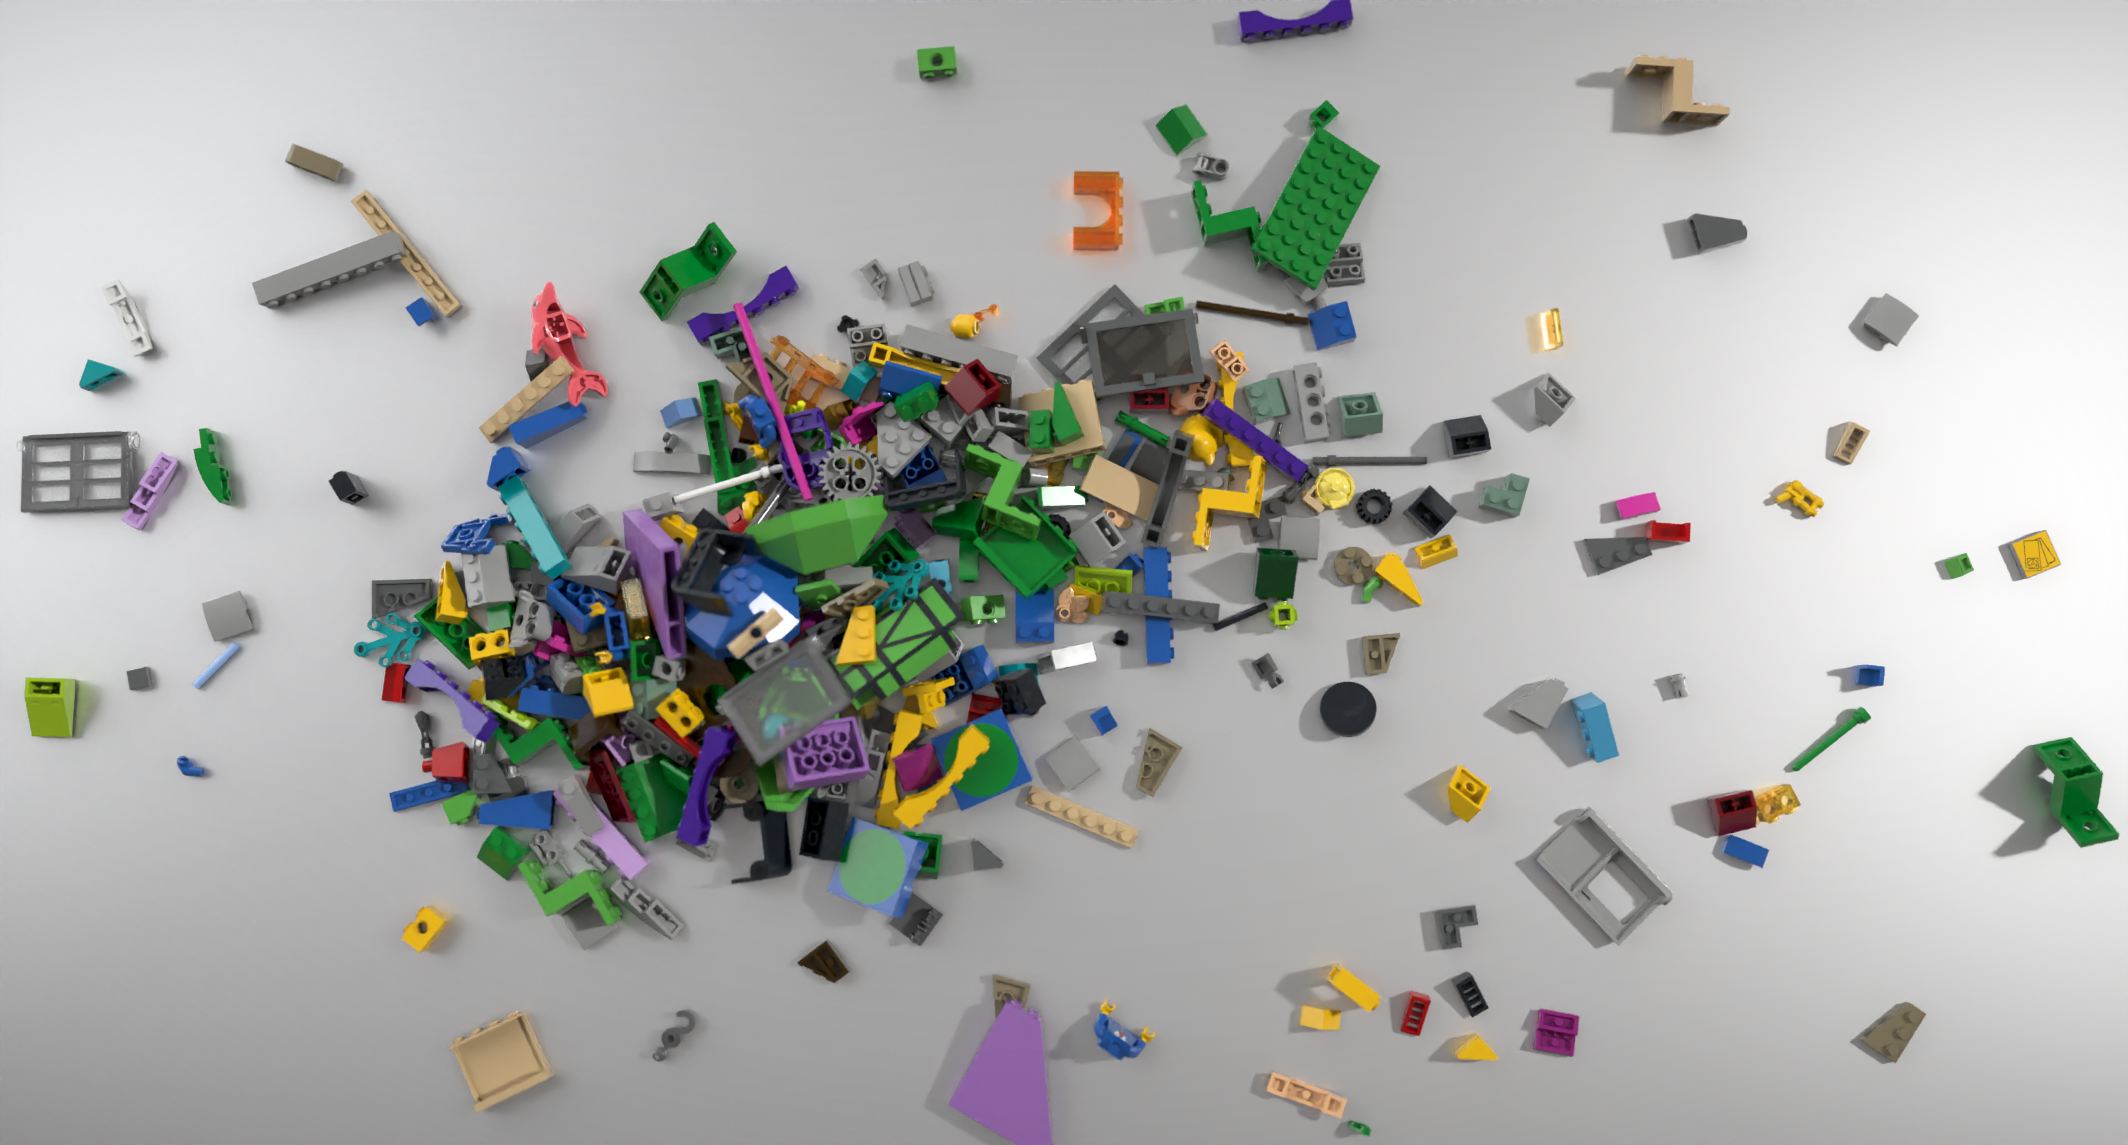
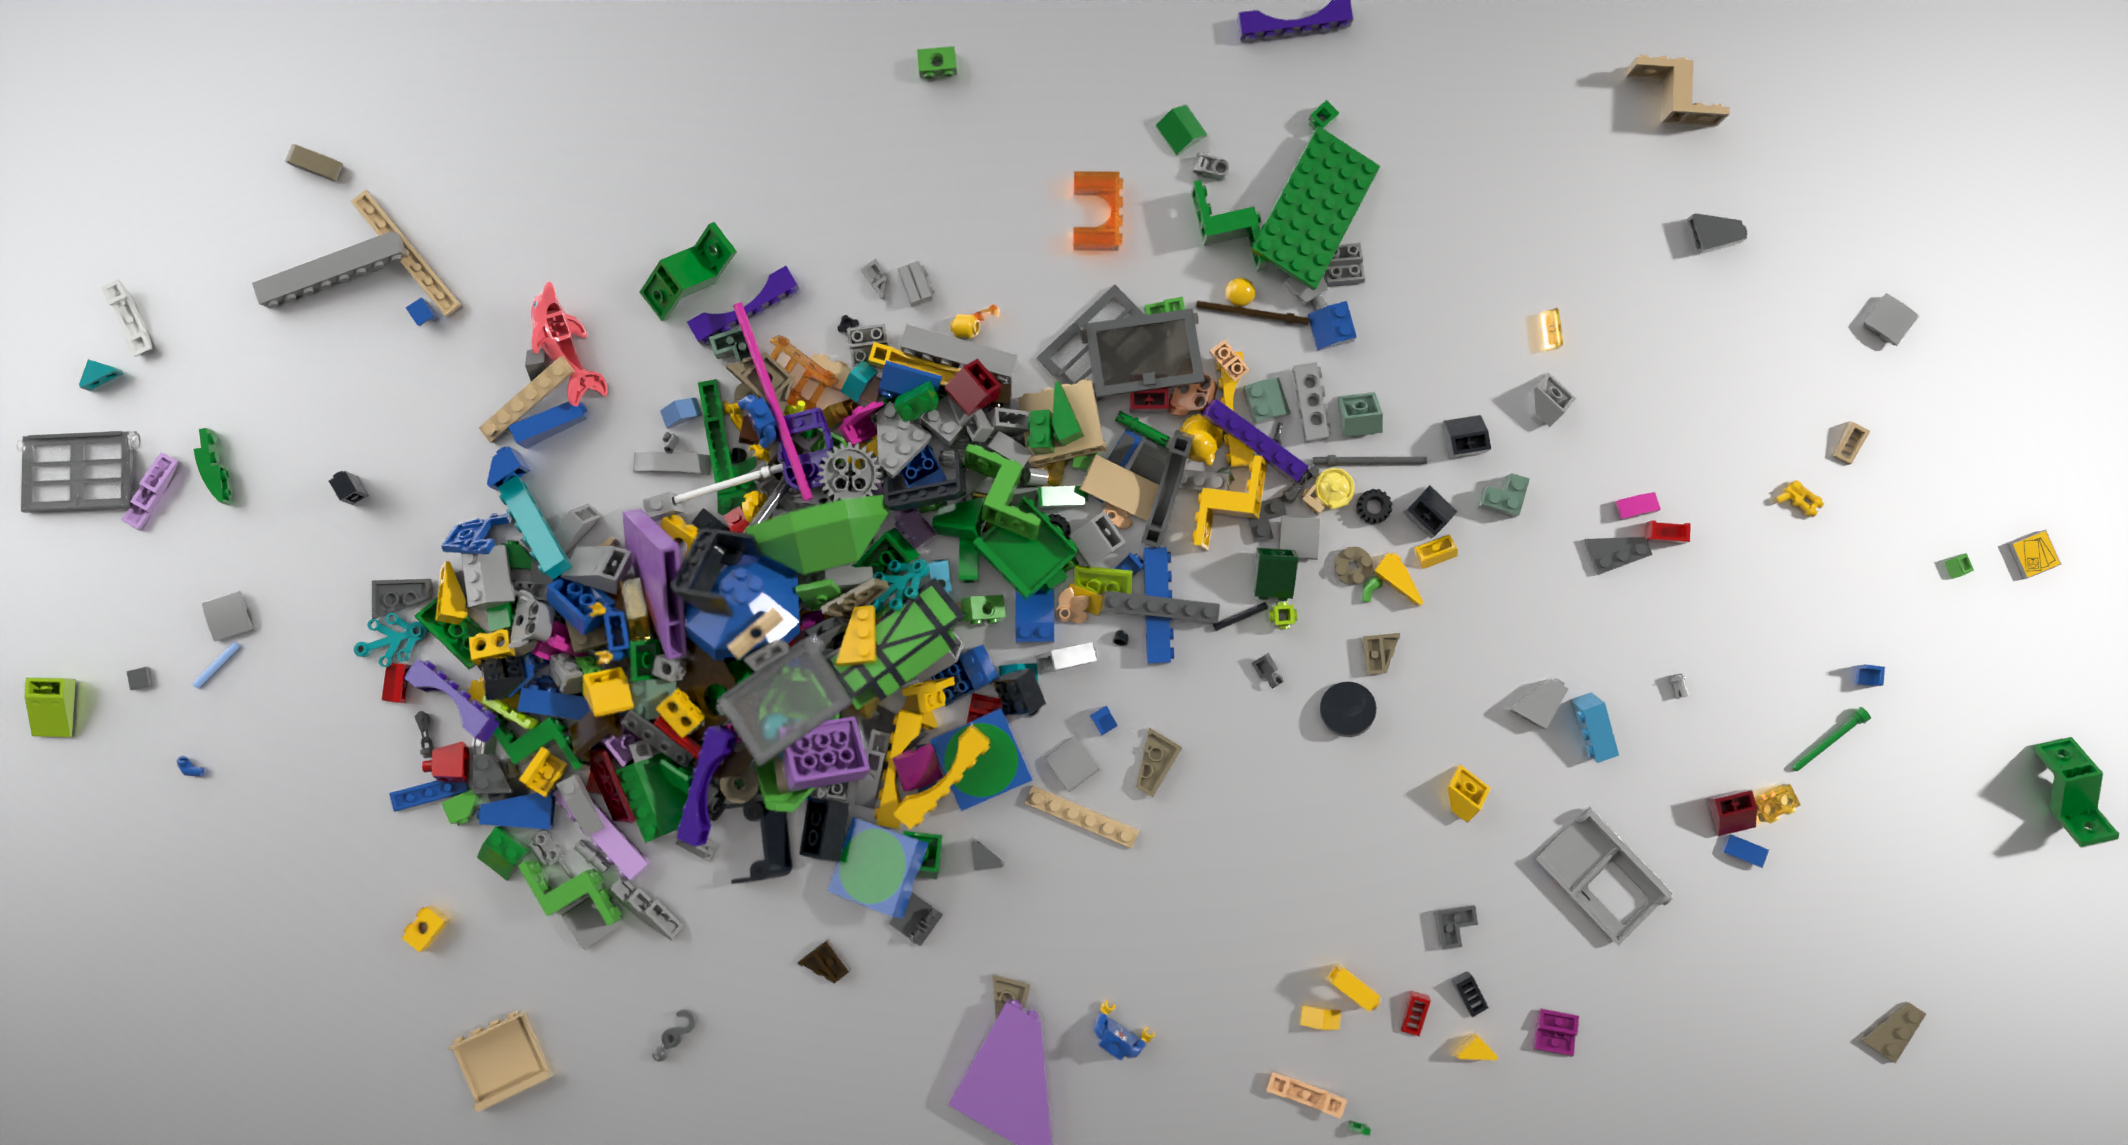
none -> yellow bracket [519,747,569,798]
none -> yellow hair [1225,278,1256,306]

